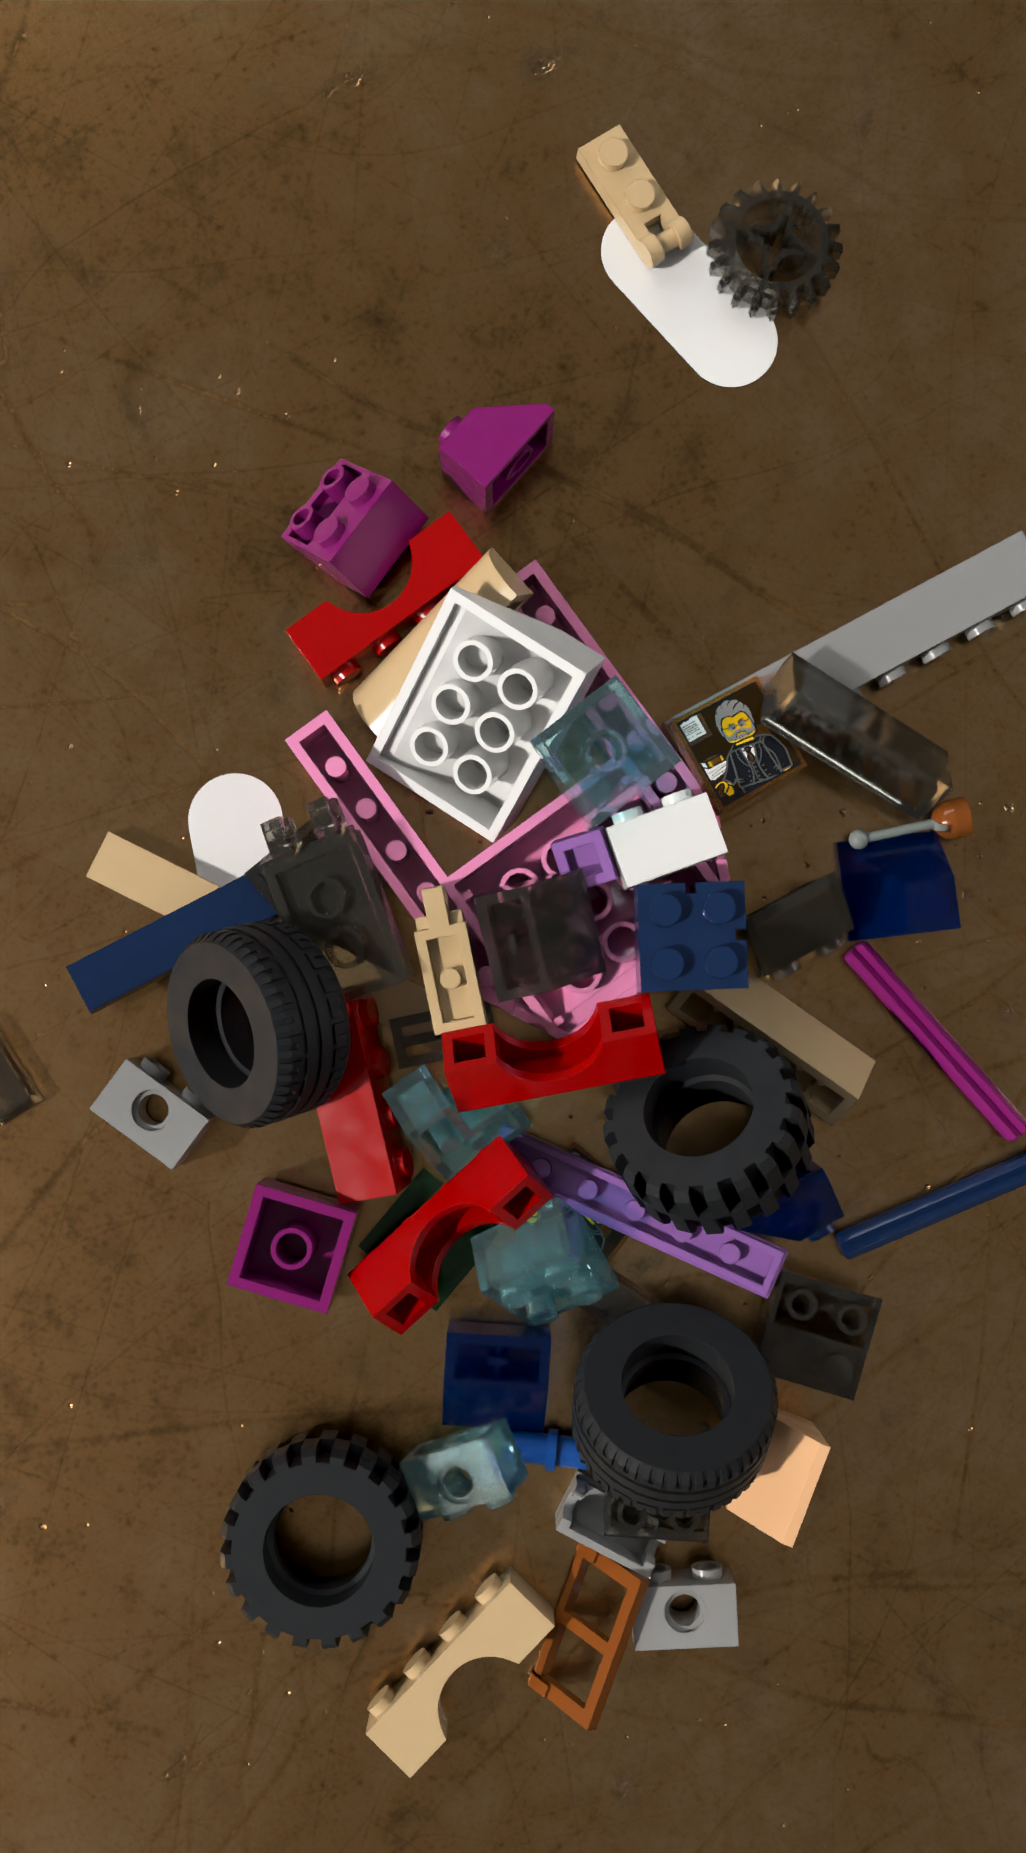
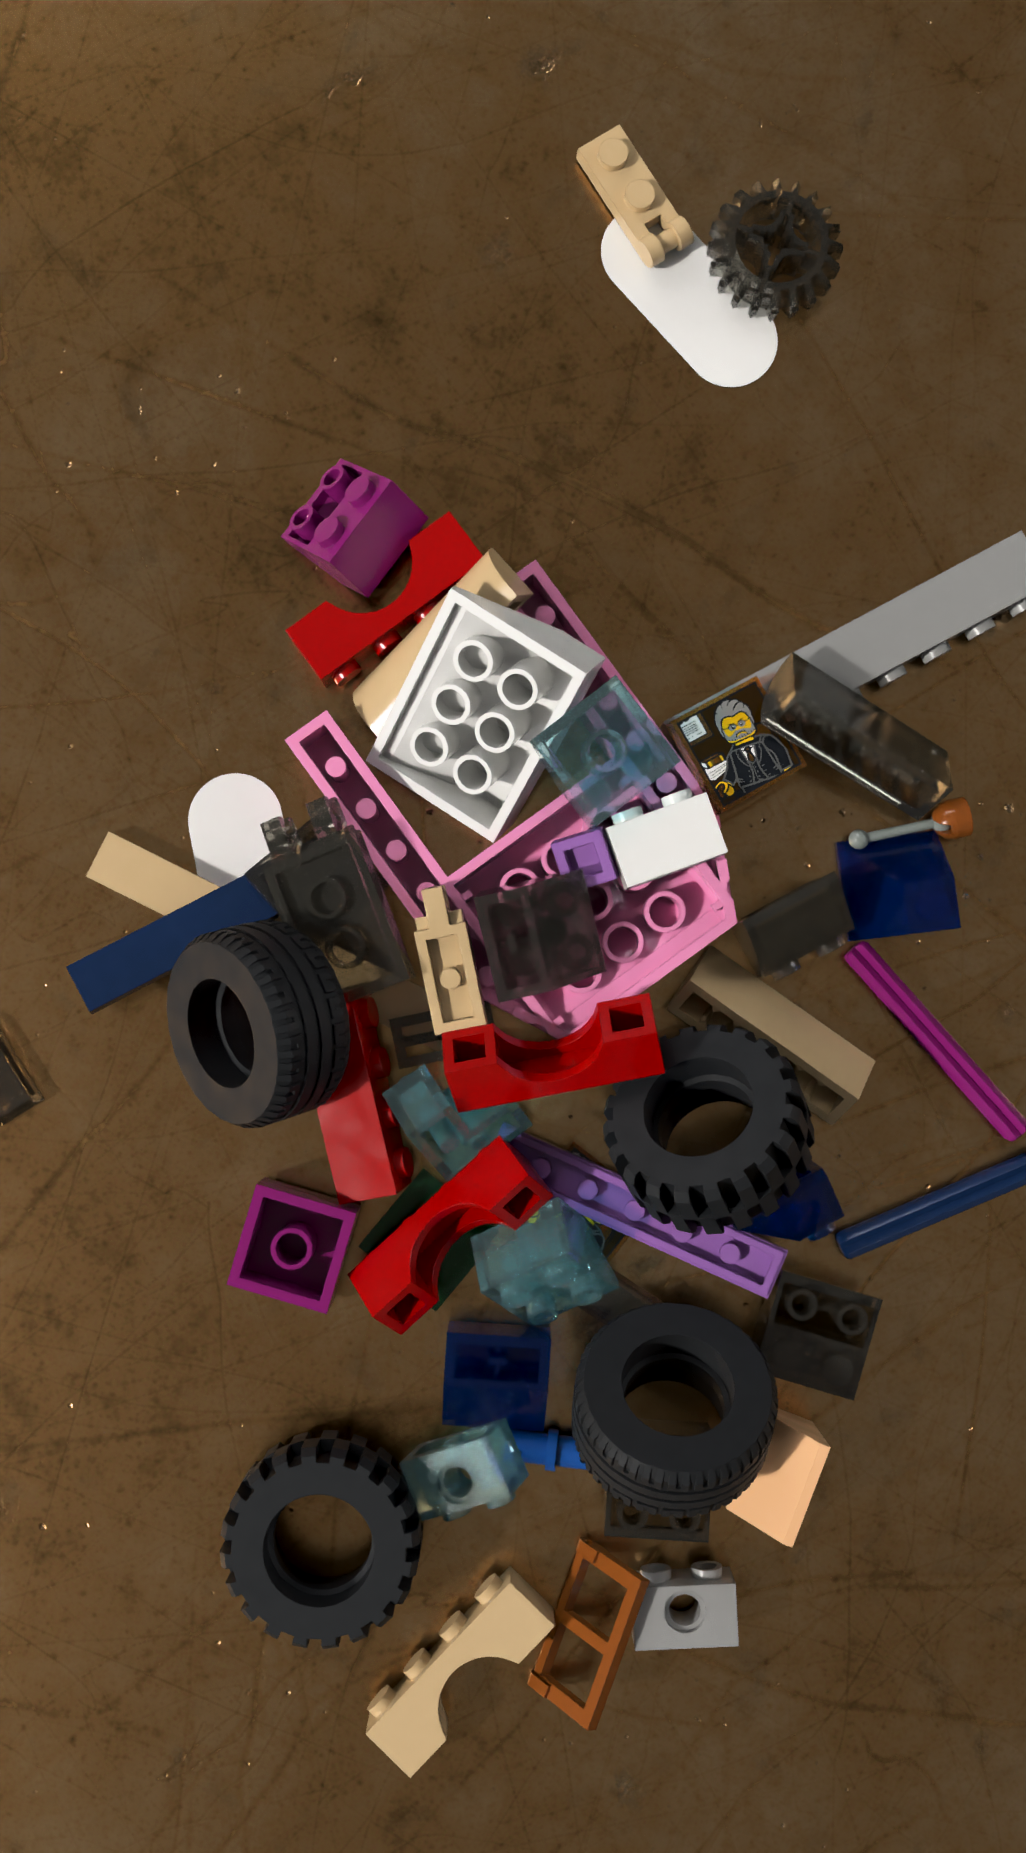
light grey brick [90,1056,217,1170] -> none
magenta slope [438,403,555,515] -> none
light grey hinge [555,1469,668,1579] -> none
dark blue piece [633,881,749,992] -> none

